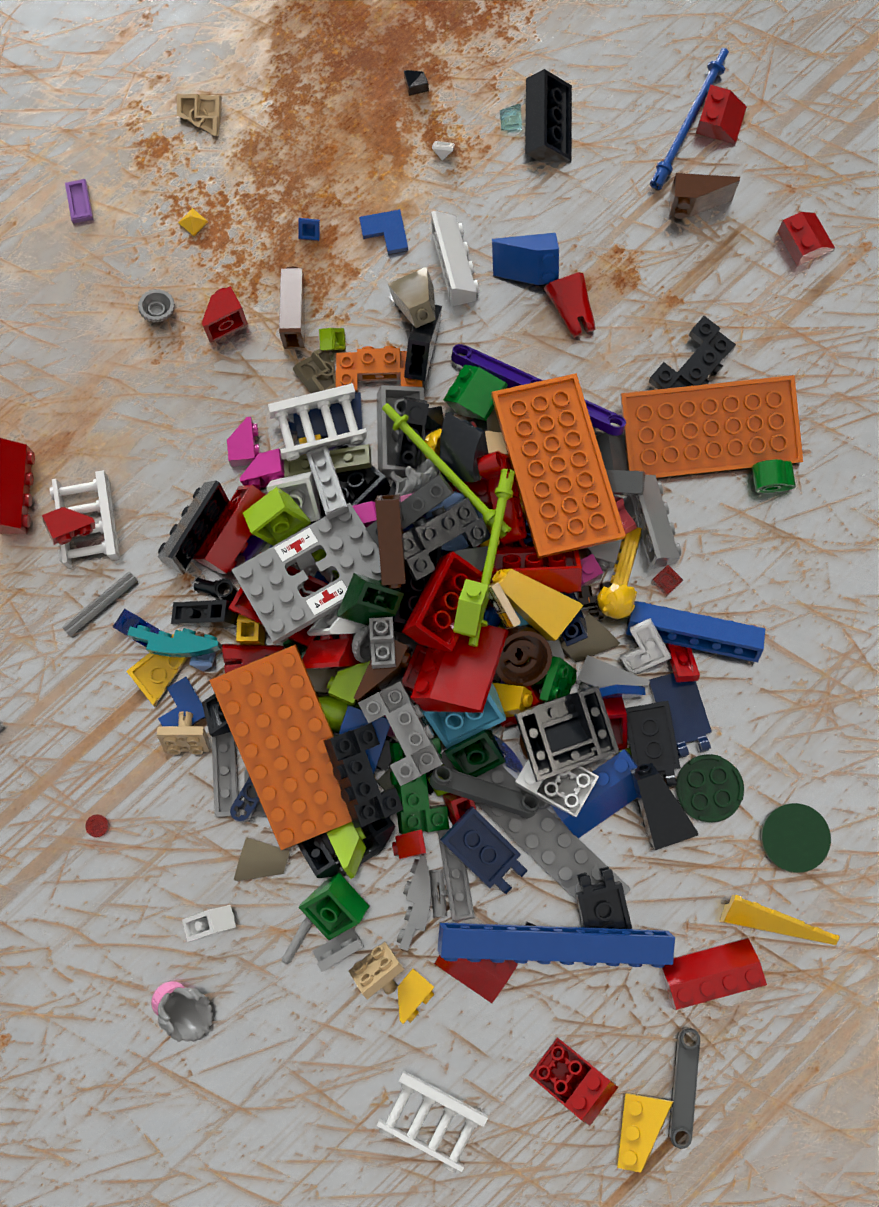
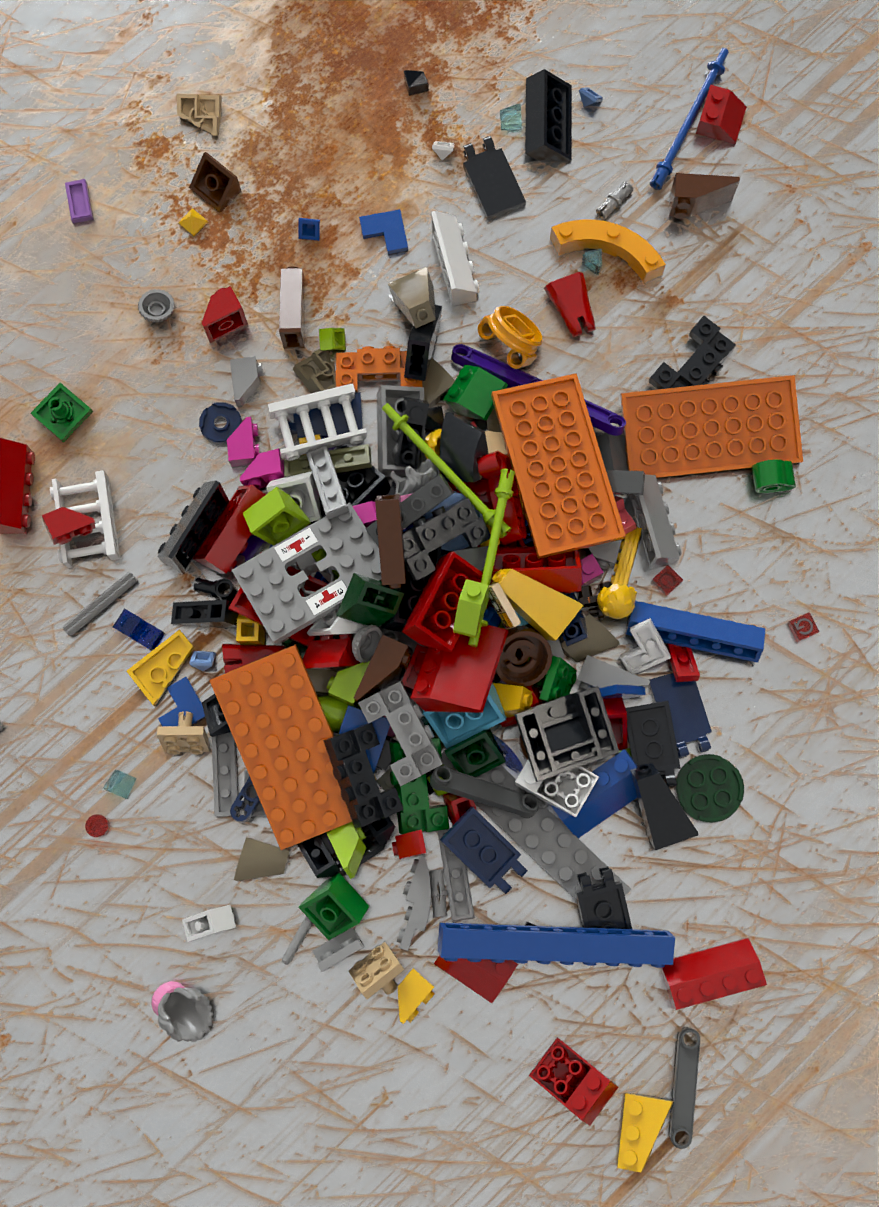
teal slope [127,625,222,657] -> none
light grey slope [369,617,396,669] -> none
white fence [377,1071,488,1173] -> none
blue slope [492,233,559,285] -> none
yellow wedge [719,895,840,945] -> none
dark green tile [760,803,831,873] -> none
red slope [777,212,835,266] -> none
none -> green plate [30,383,93,443]
none -> clear light blue slope [103,769,136,799]
none -> reddish brown slope [189,152,241,212]
none -> dark blue tile [199,402,243,445]
none -> light grey slope [230,356,263,407]
none -> dark tan slope [422,357,455,408]
none -> black tile [463,136,526,220]
none -> light orange piece [478,306,542,369]
none -> light orange brick [550,219,666,284]
none -> medium blue slope [579,87,603,107]
none -> clear light blue slope [582,249,602,275]
none -> light grey pin [596,181,633,220]
none -> clear red tile [788,612,820,642]

